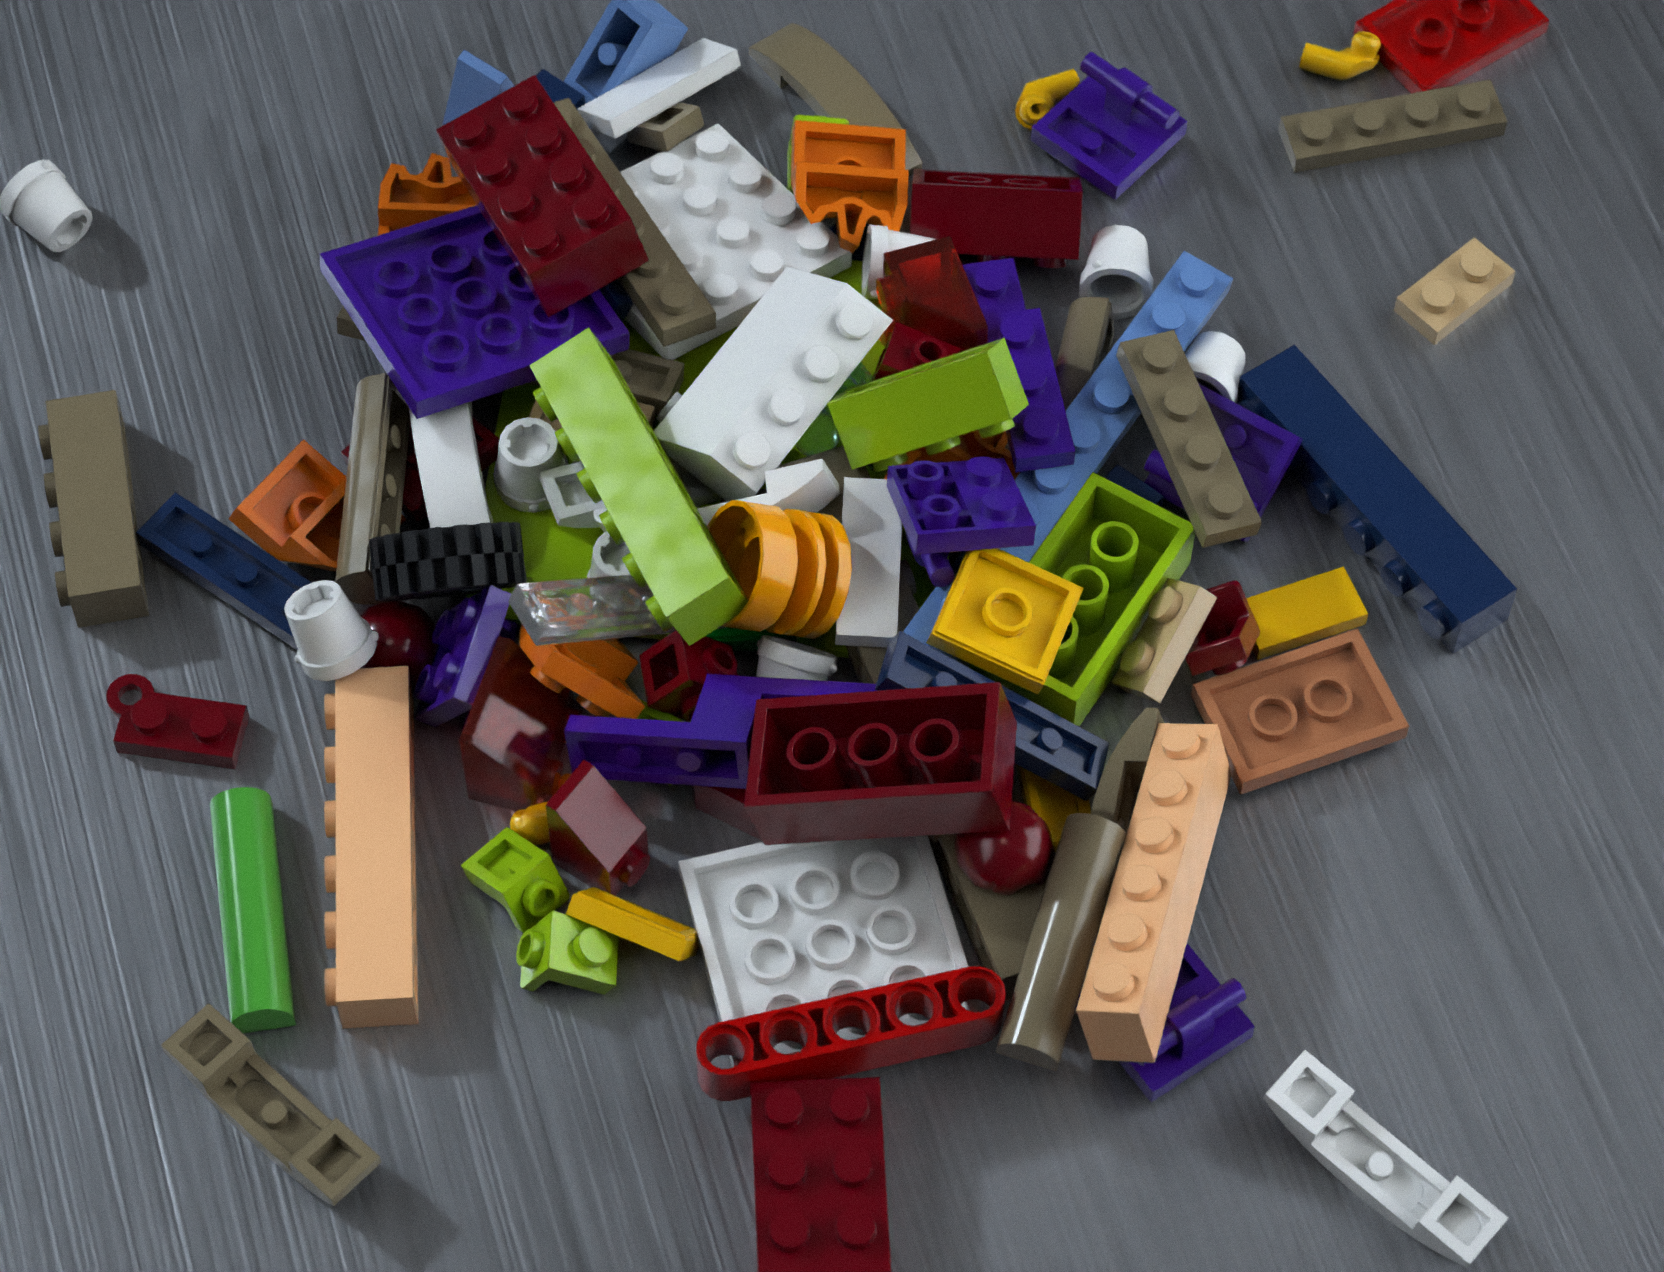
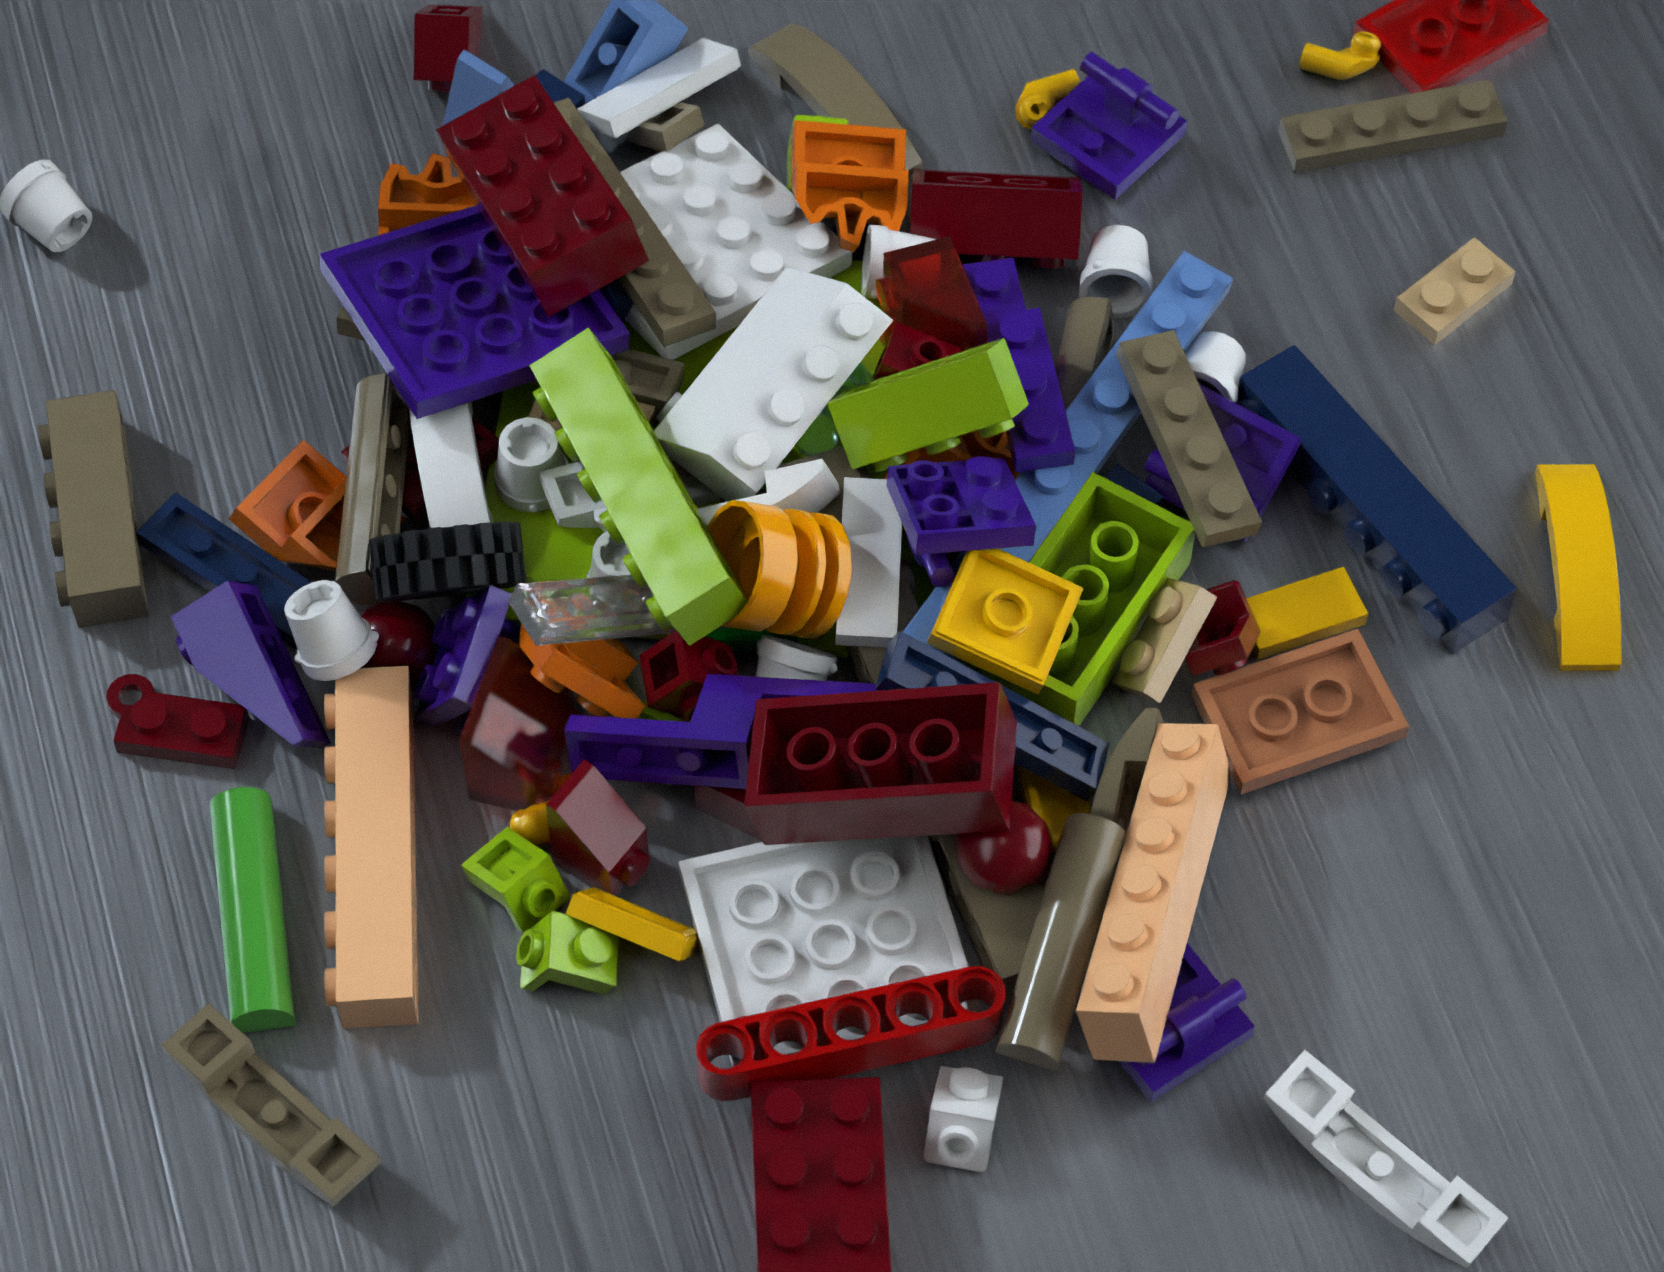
none -> dark purple slope [170,580,331,749]
none -> dark red slope [413,4,483,92]
none -> white bracket [923,1066,1003,1172]
none -> yellow slope [1535,464,1622,671]

